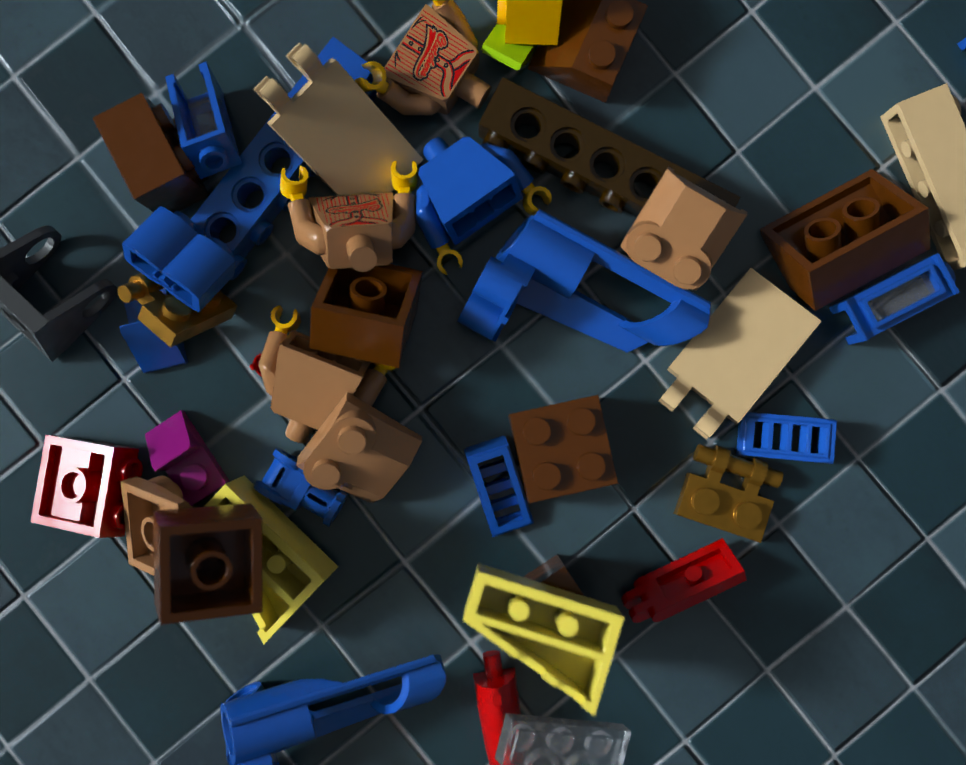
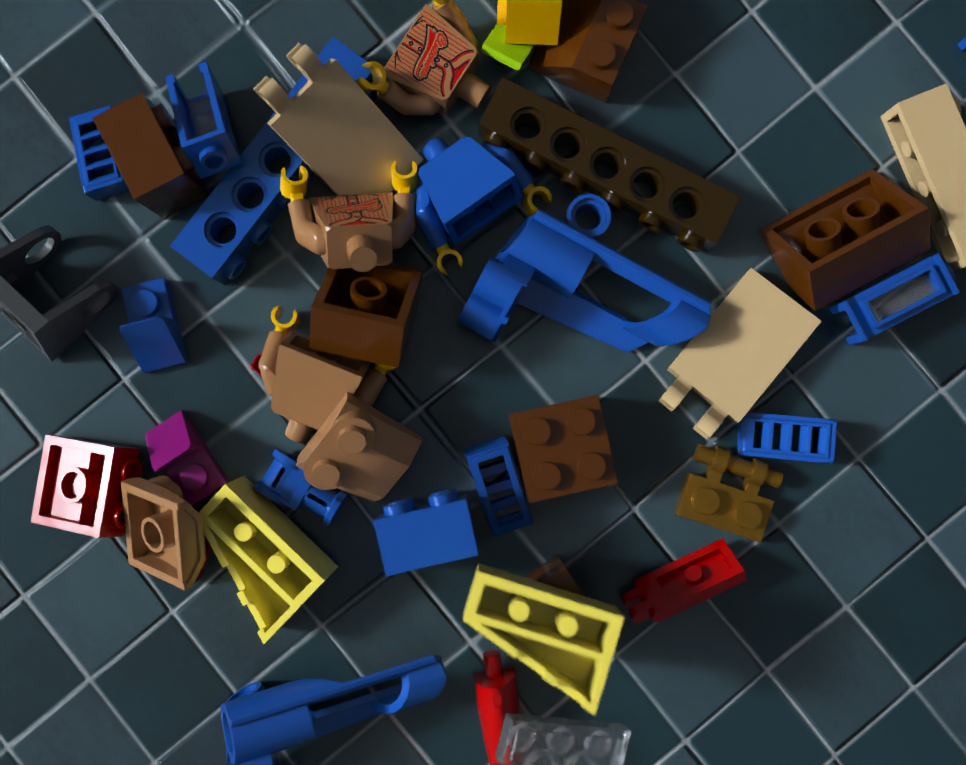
pearl gold plate [118,273,237,348] -> none
blue brick [122,206,235,313] -> none
reddish brown brick [153,503,262,625] -> none
medium nougat slope [620,166,747,291] -> none
none -> blue slope [69,105,130,201]
none -> blue brick [374,488,479,576]
none -> blue piece [566,194,611,239]

